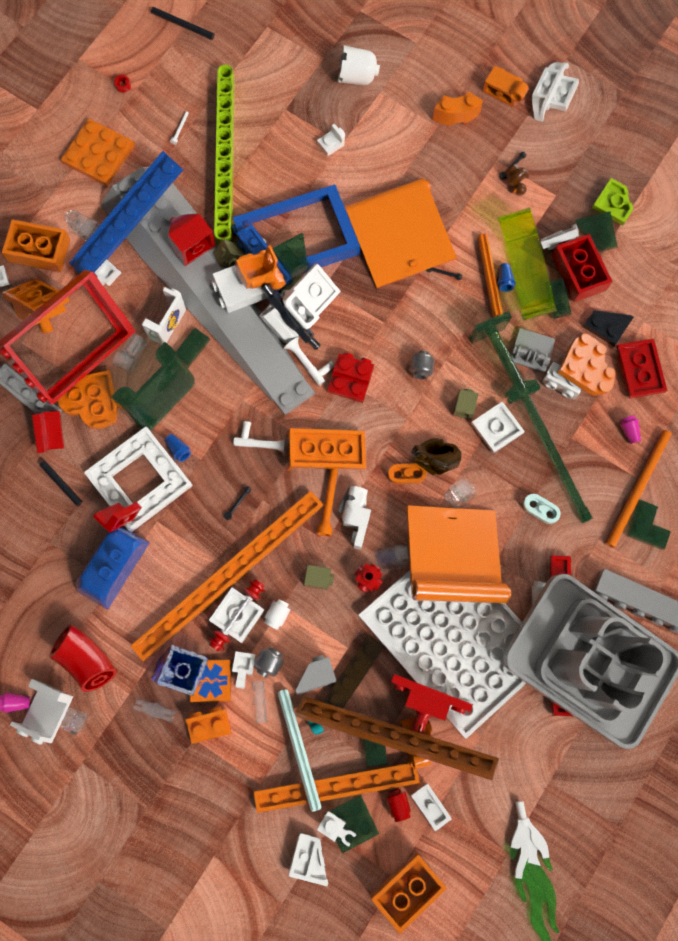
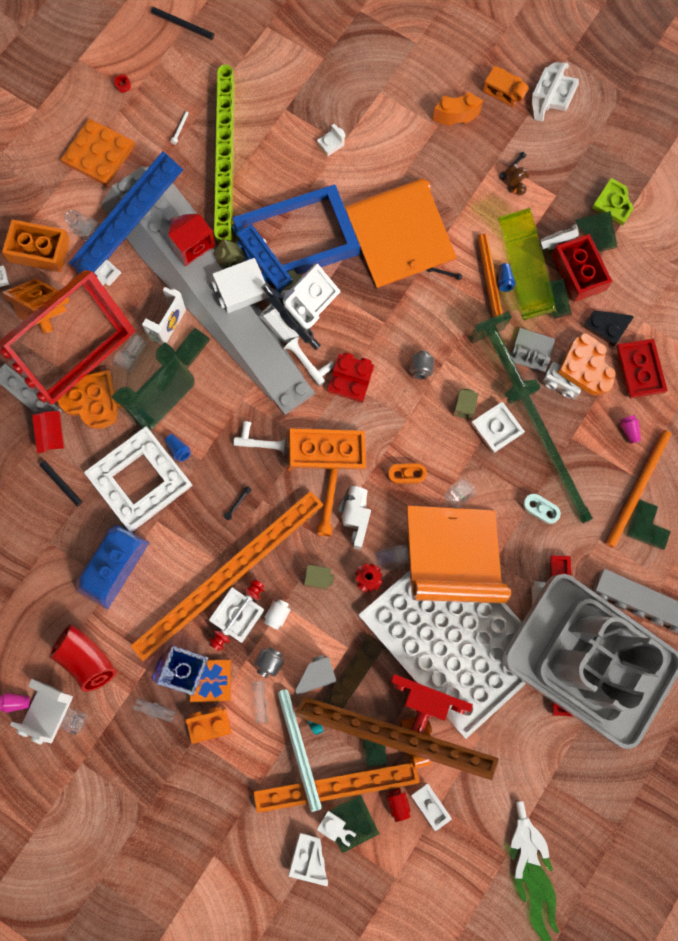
red panel [93,502,142,533] -> none
white plate [232,651,256,689] -> none
orange piece [235,245,286,290] -> none
clear green wing [272,233,308,278] -> none
white cylinder [338,45,380,86] -> none
orange brick [370,851,447,934] -> none
dark brown helmet [411,438,462,476] -> none

